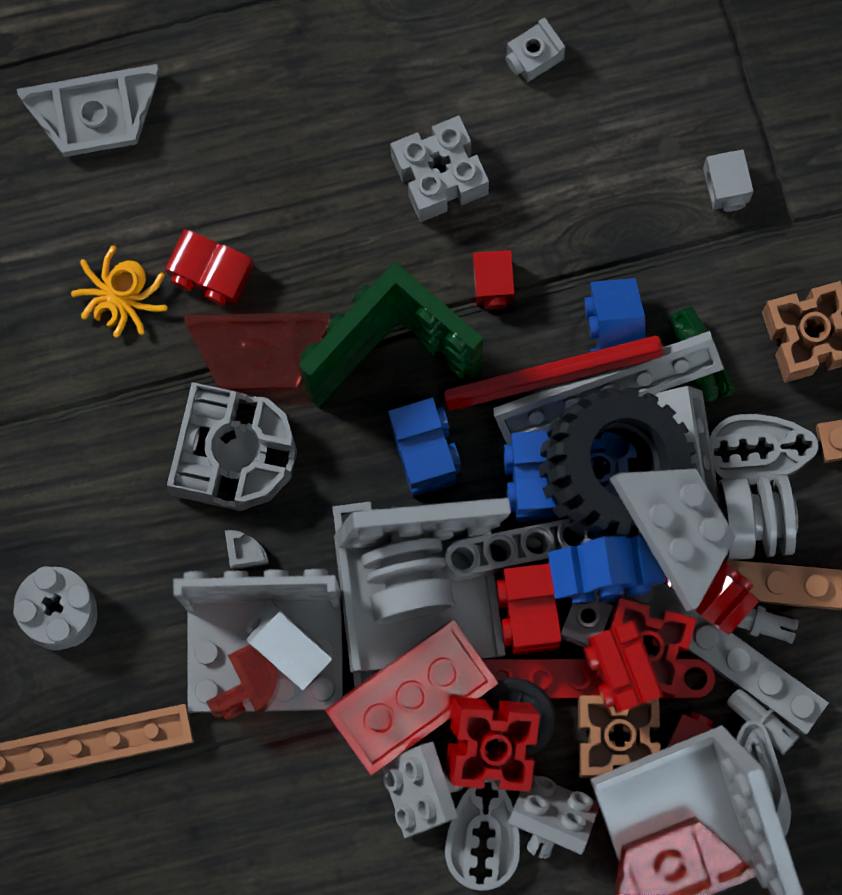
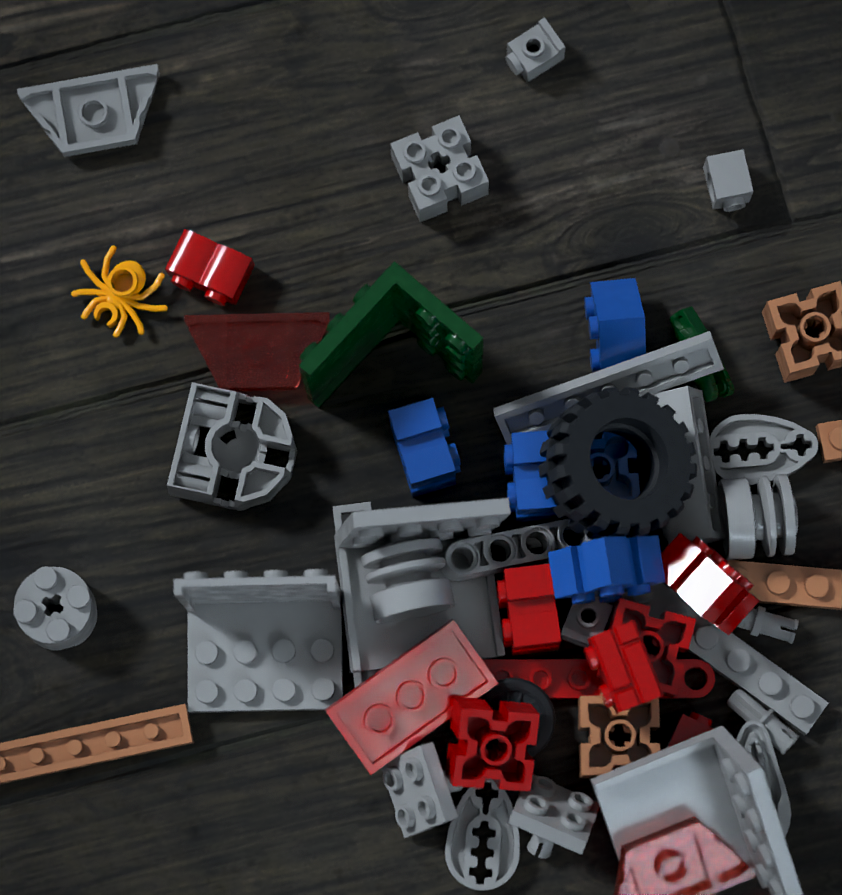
clear red brick [206,644,280,721] -> none
light grey tile [225,530,269,570] -> none
light grey hinge [245,599,332,690] -> none
red axle [445,335,664,411] -> none
red brick [473,250,514,310] -> none
light grey wing [609,469,736,611] -> none

